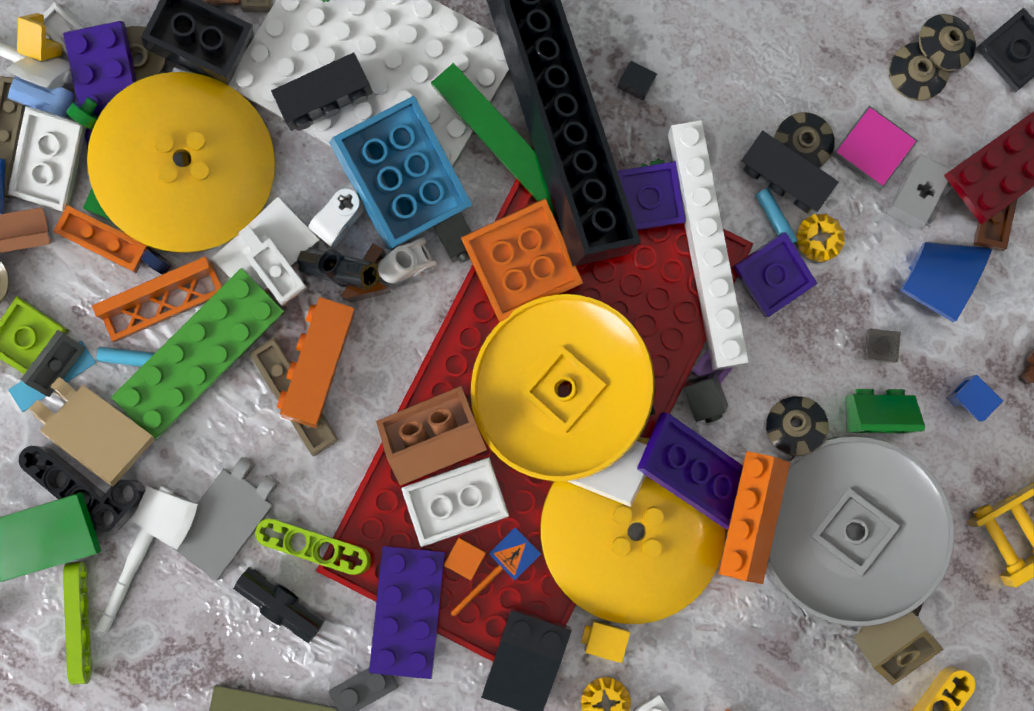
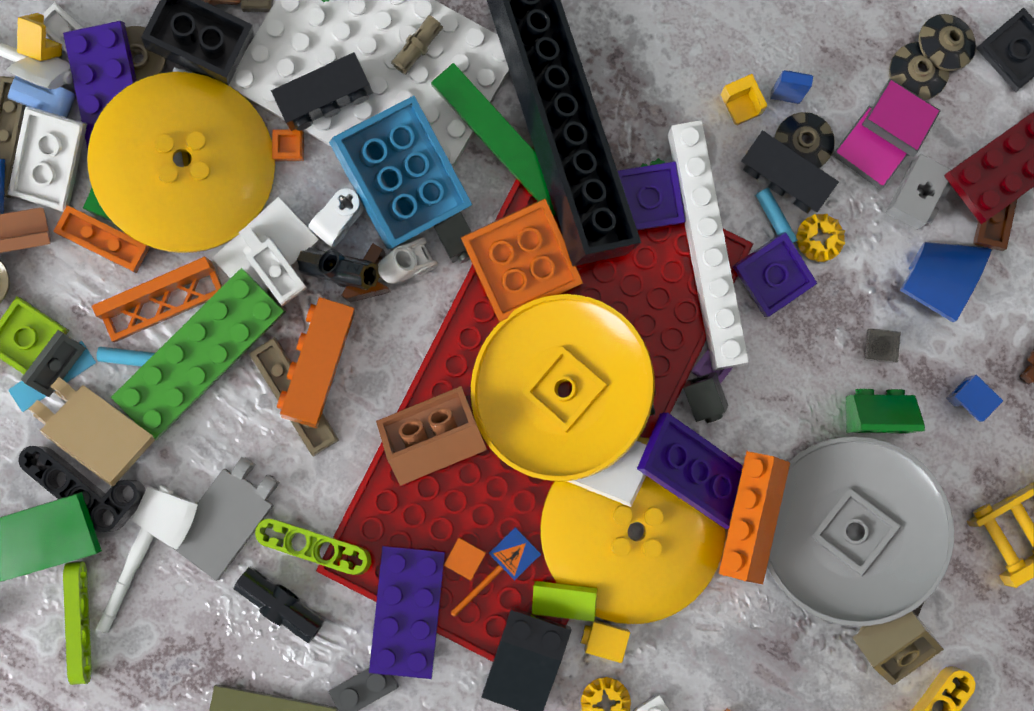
green tile [66,97,98,130] -> none
dark blue tile [141,248,172,275] -> none
white tile [401,458,509,547] -> none
black slope [617,61,657,101] -> none
dish [766,396,829,456] -> none
none -> orange tile [272,129,304,161]
none -> dark tan pin [391,15,443,75]
none -> lime tile [532,581,597,622]
none -> yellow panel [720,74,767,125]
none -> blue tile [770,70,813,104]
none -> dark pink tile [862,78,941,157]

